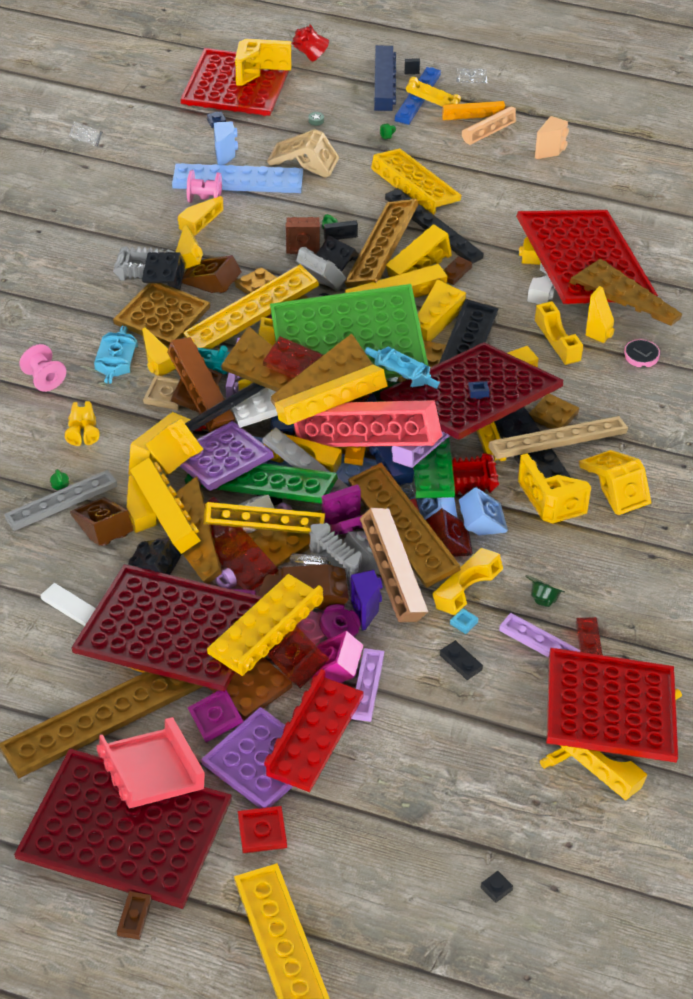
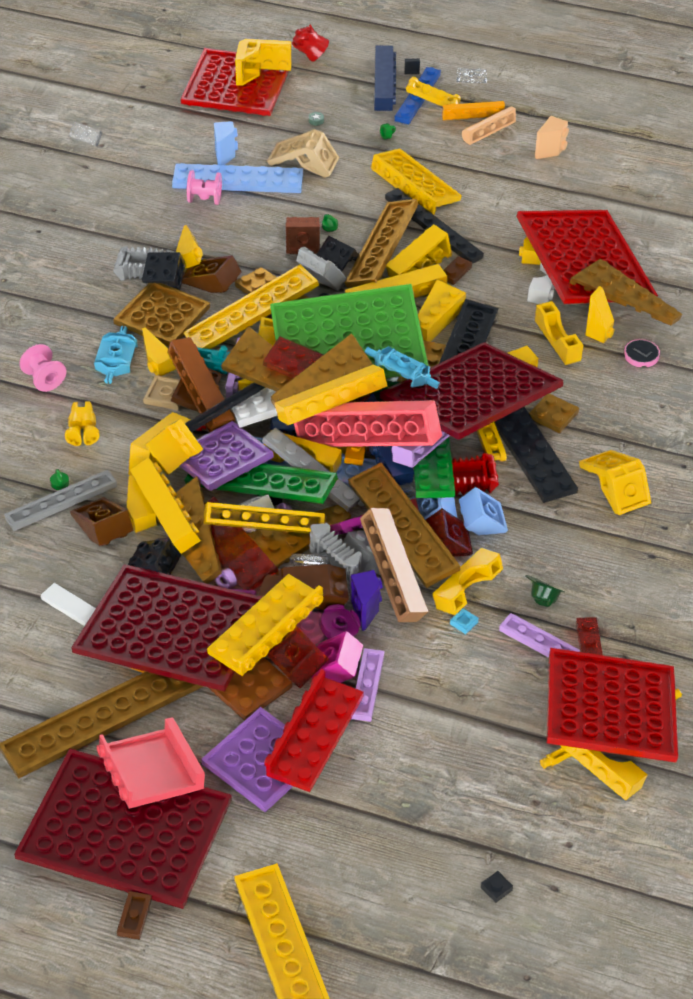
yellow slope [178,196,223,236] -> none
magenta plate [188,690,243,743] -> none
dark blue plate [207,111,226,128] -> none
red plate [238,806,287,853] -> none
magenta plate [322,484,361,525] -> none
black plate [324,220,358,240] -> none
black plate [440,640,483,680] -> none
dark blue plate [468,381,489,399] -> none
tan plate [488,416,628,459] -> none
yellow bracket [518,453,591,524] -> none

